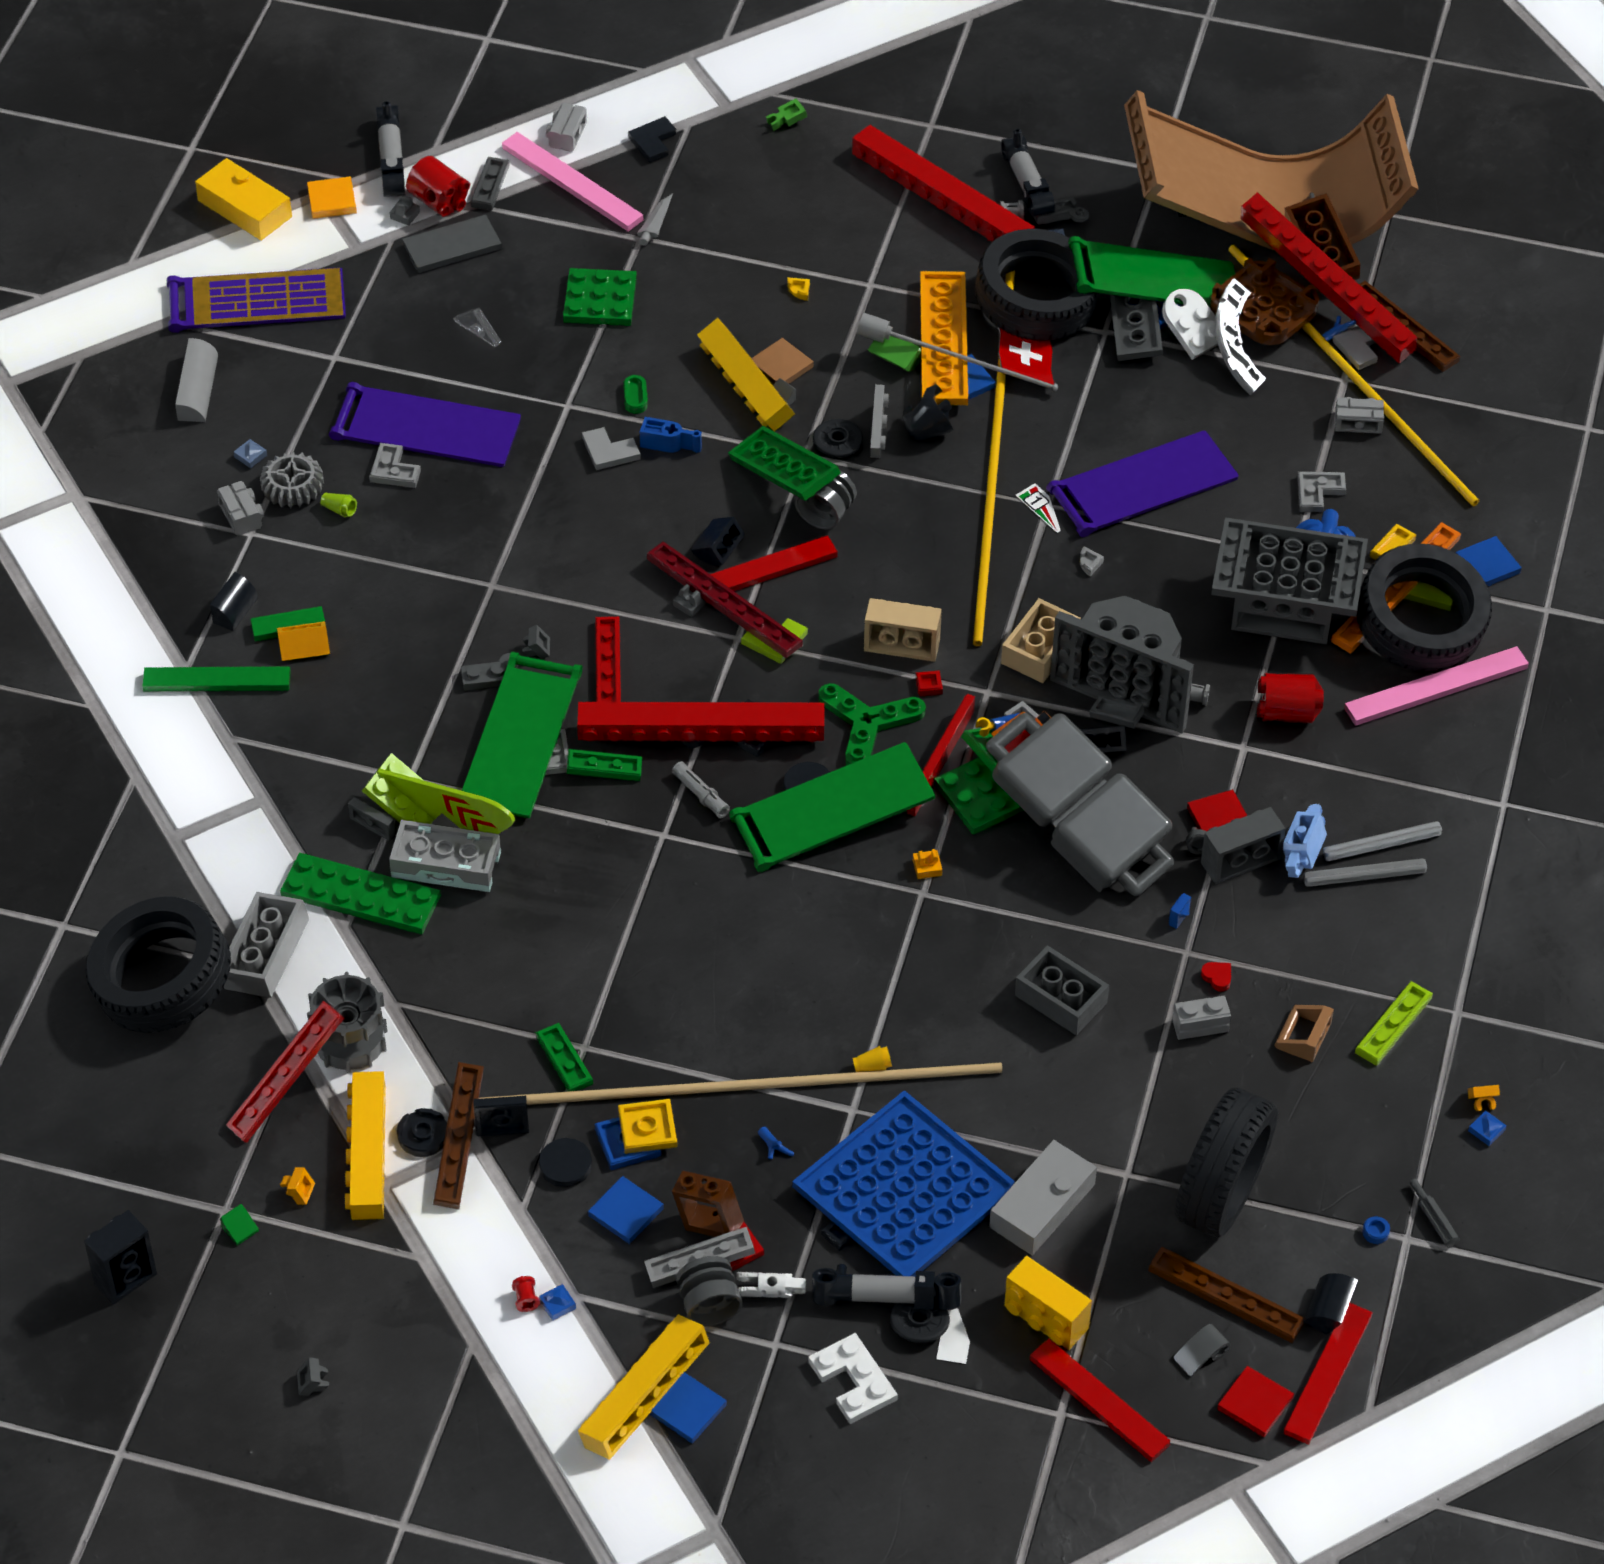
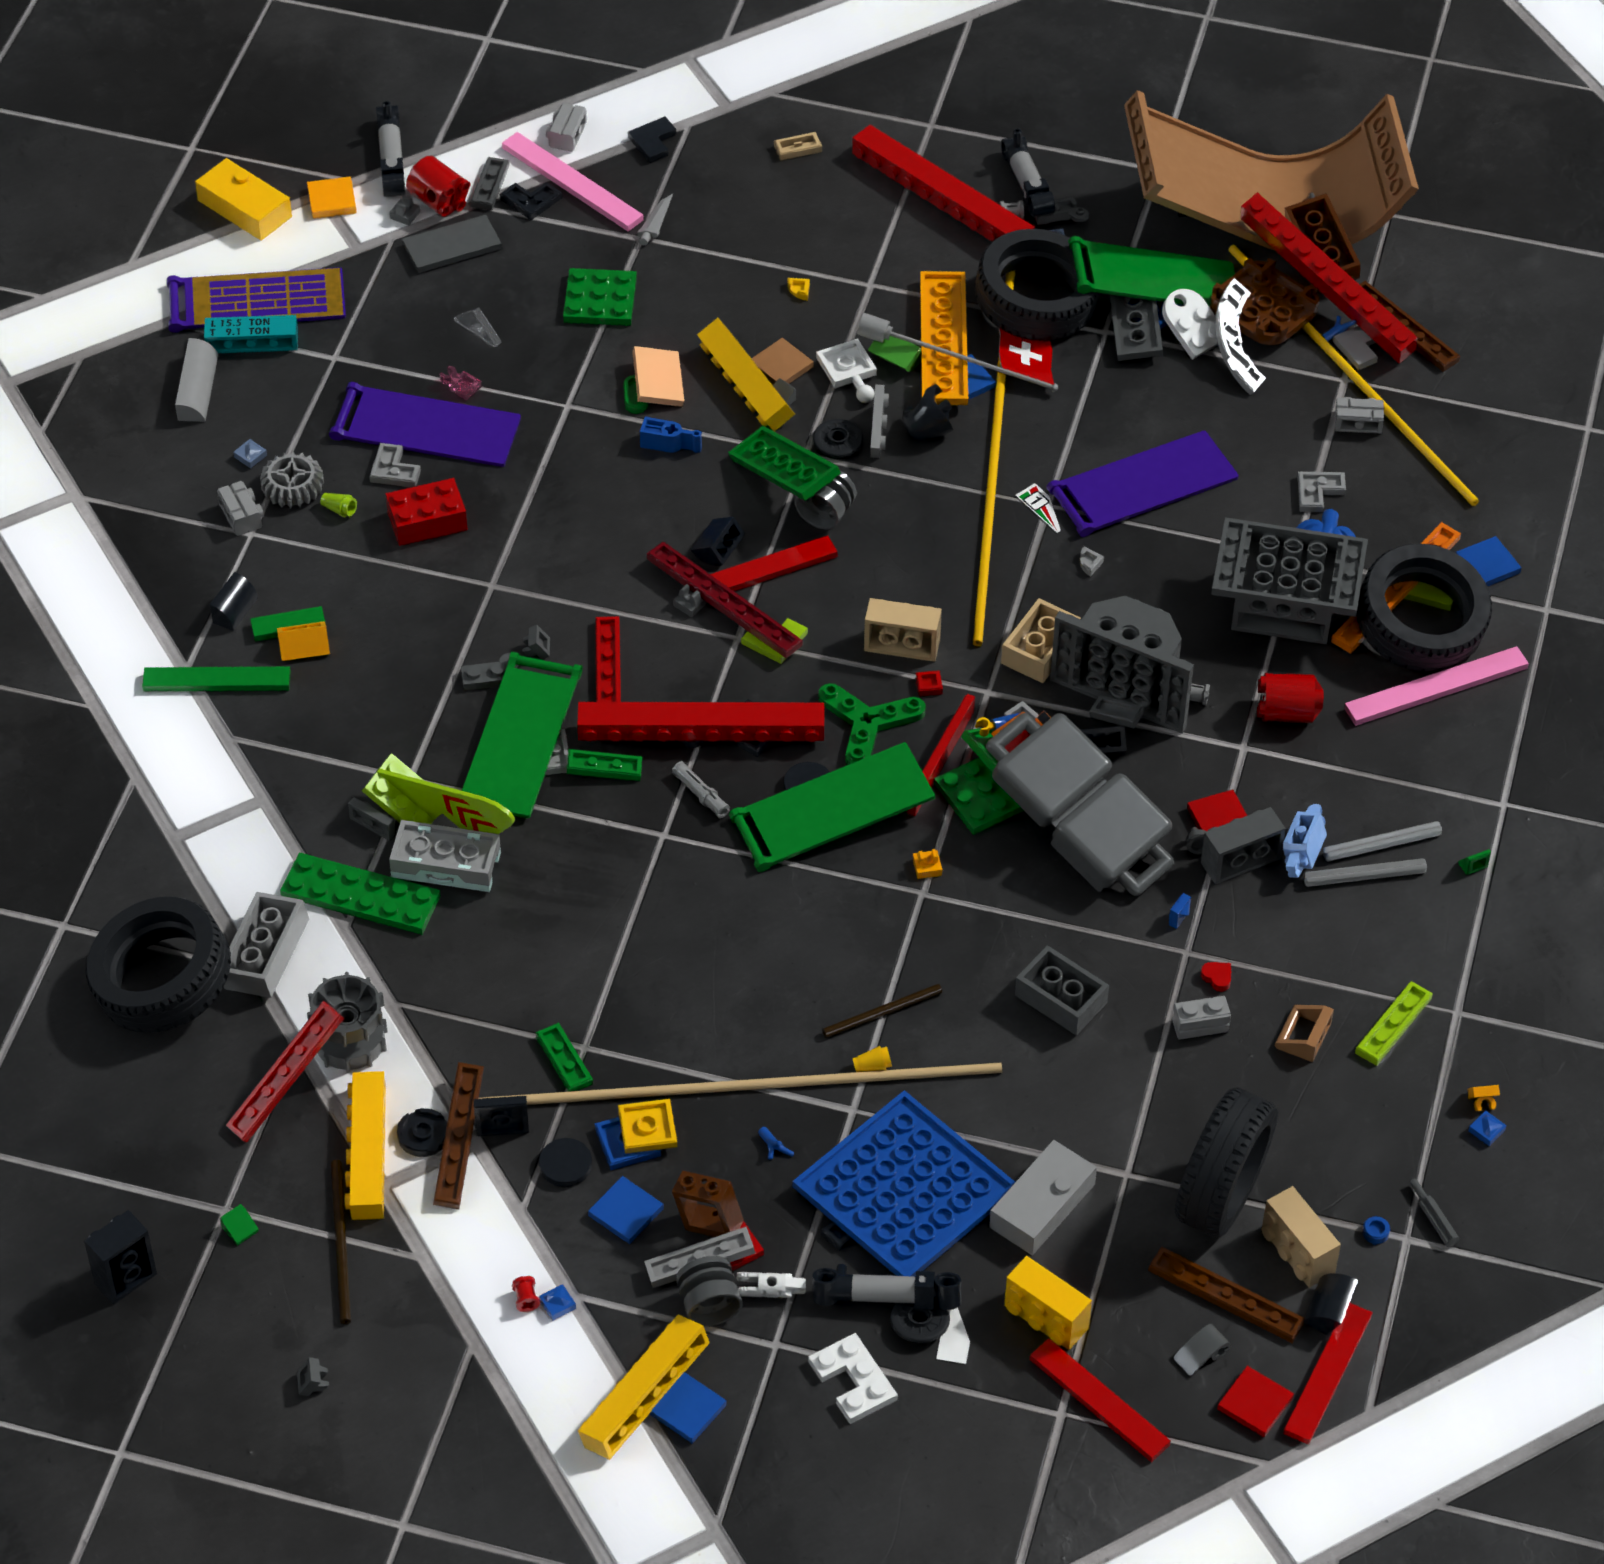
light orange tile [280,1167,315,1205] -> none
light grey tile [582,427,640,470] -> none
bright green plate [766,98,807,131] -> none
yellow tile [1370,524,1416,560] -> none
none -> teal brick [204,315,298,353]
none -> dark brown piece [331,1160,351,1324]
none -> red brick [385,478,468,546]
none -> clear pink plate [439,366,482,400]
none -> black tile [500,182,562,220]
none -> light nougat tile [632,346,684,407]
none -> tan tile [774,132,822,161]
none -> white plate [816,339,877,403]
none -> dark brown piece [822,984,942,1038]
none -> tan brick [1262,1186,1341,1288]
none -> green slope [1458,849,1491,875]

